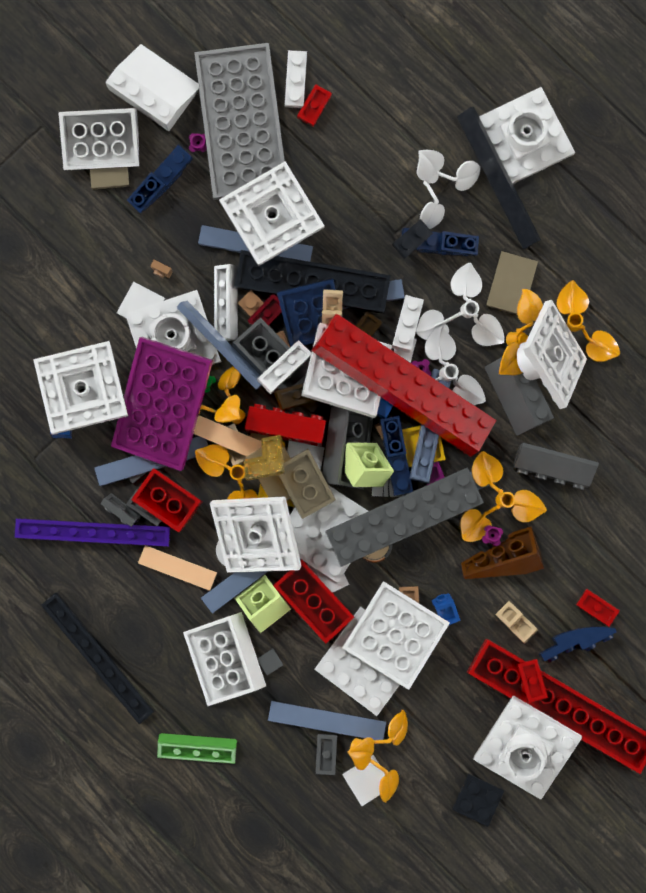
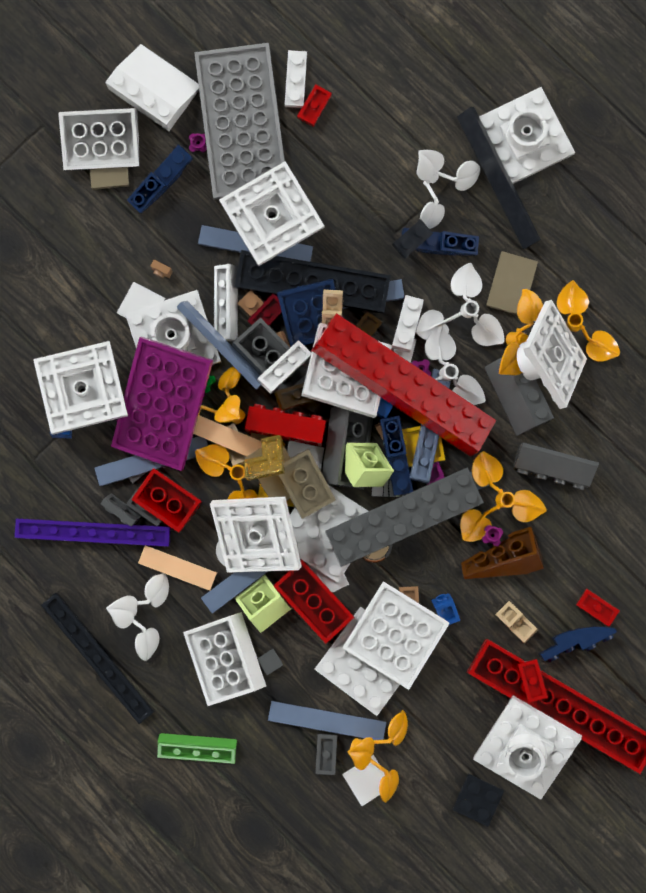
none -> white plant [106,573,169,661]

